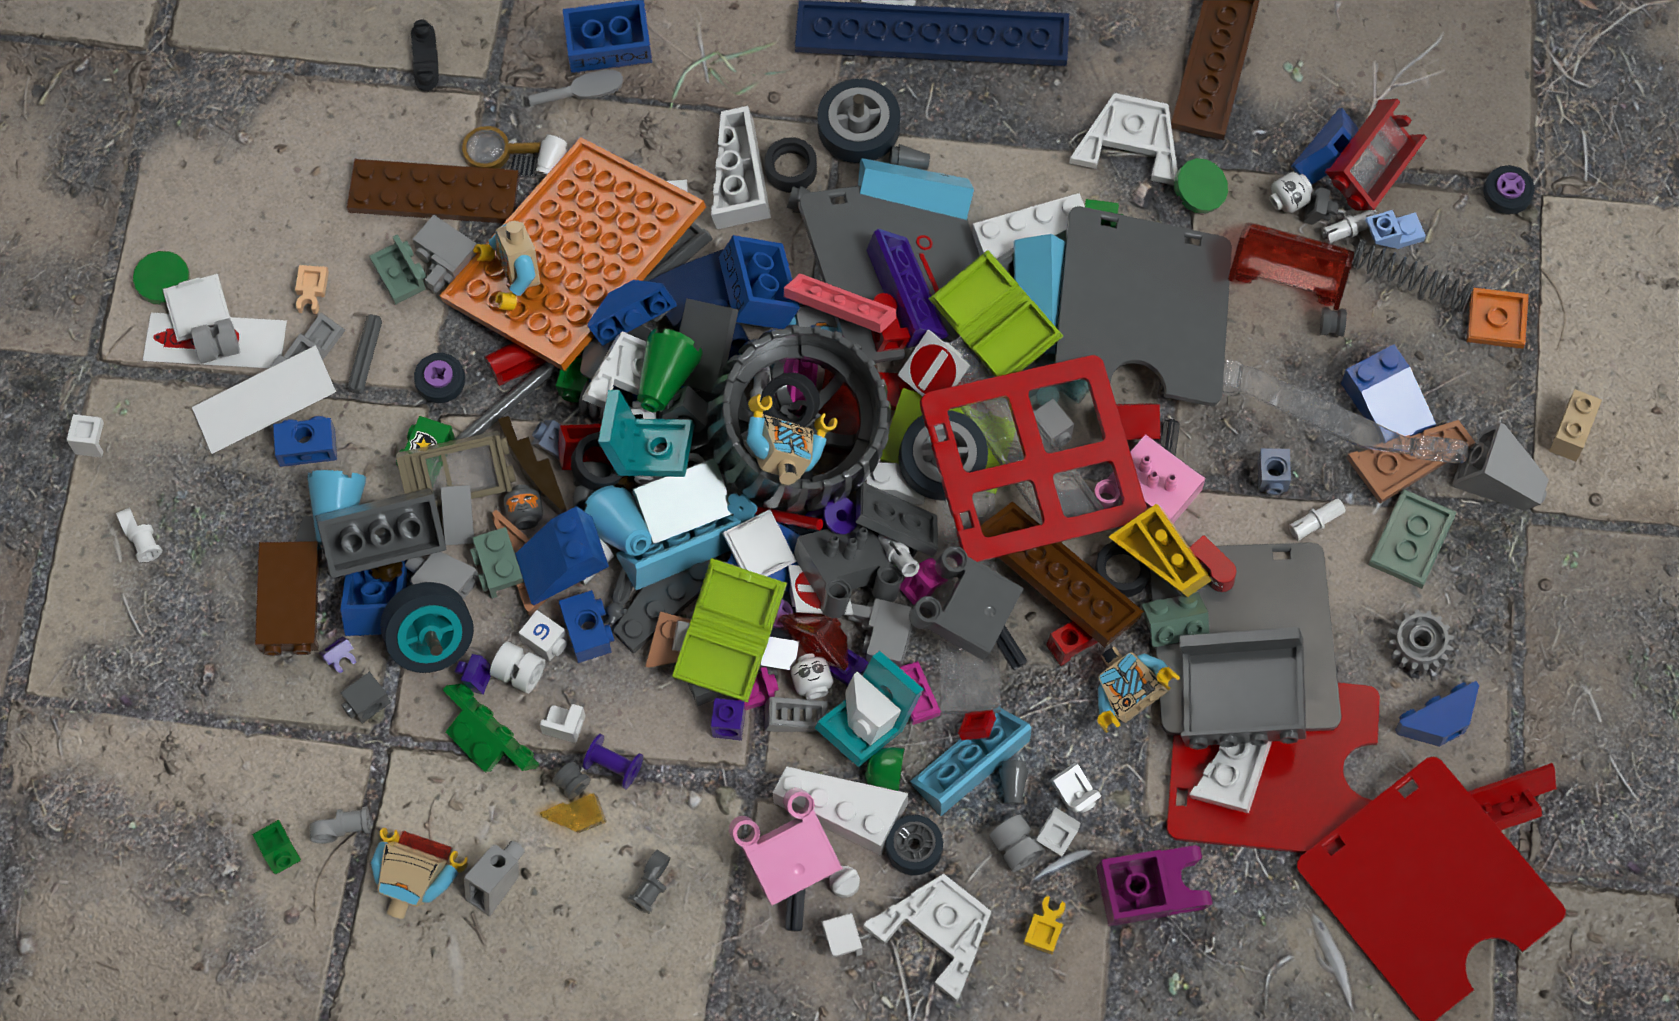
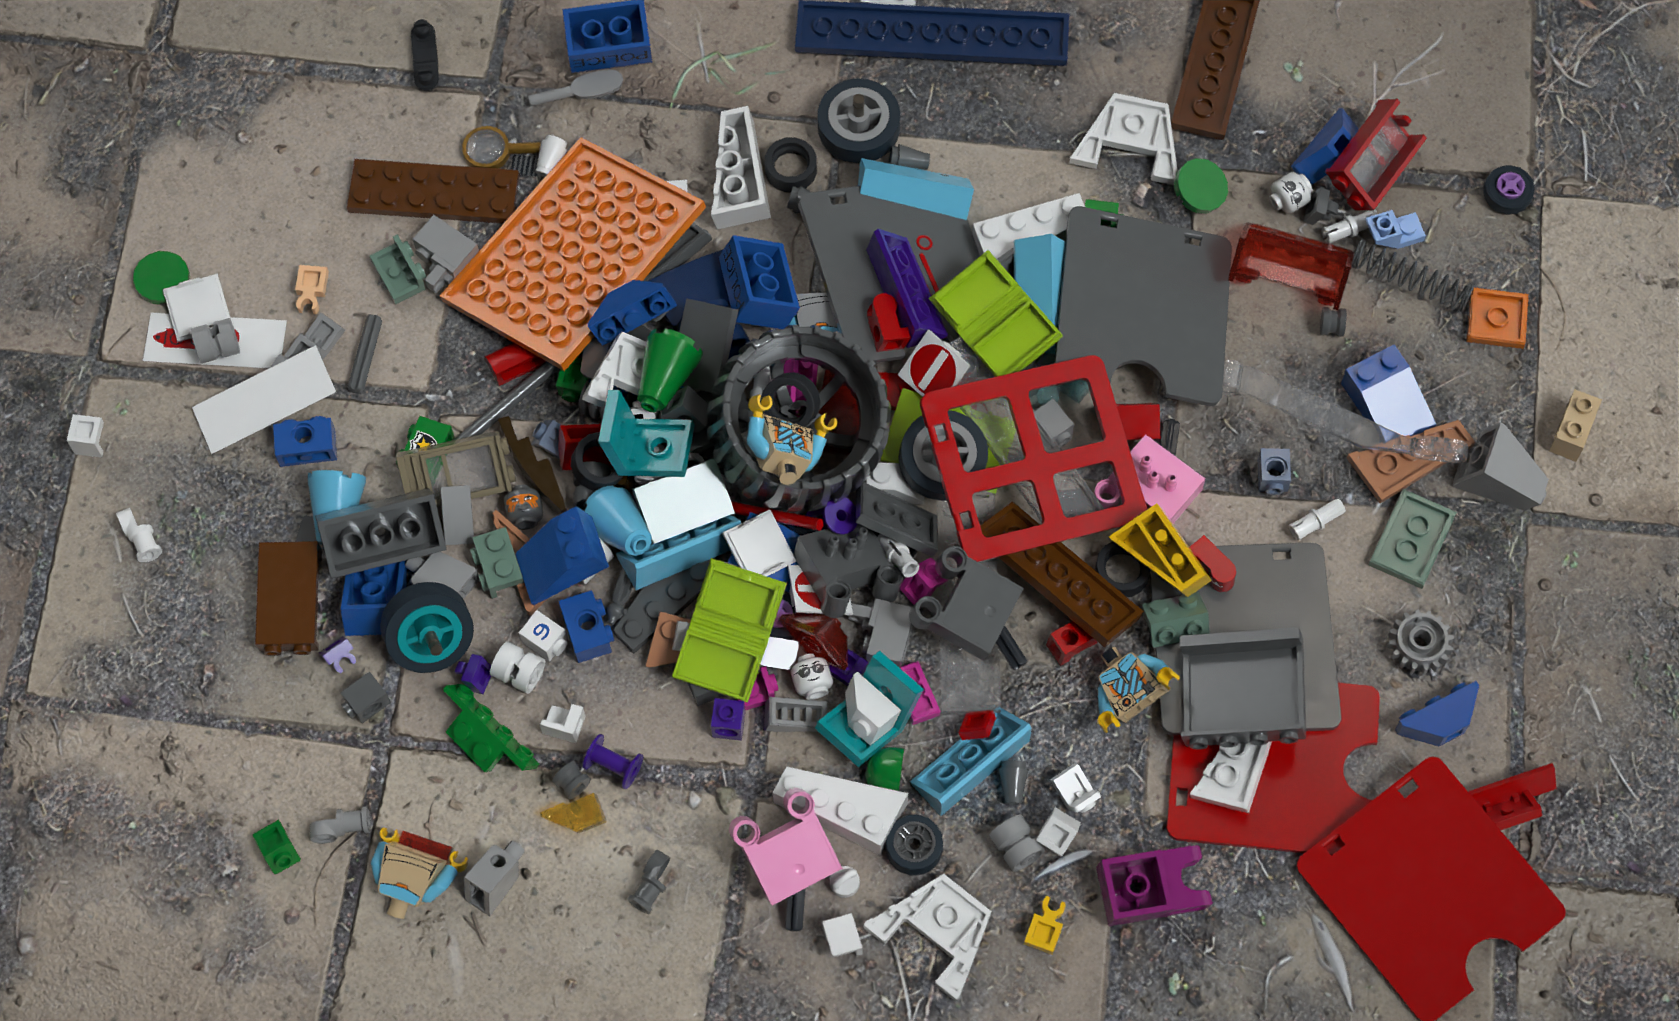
dark brown plant [371,561,403,582] -> none
black wheel [414,353,465,403] -> none
torso [473,221,540,310] -> none
medium azure plant [727,494,757,523] -> none
coral plate [784,273,896,333] -> none

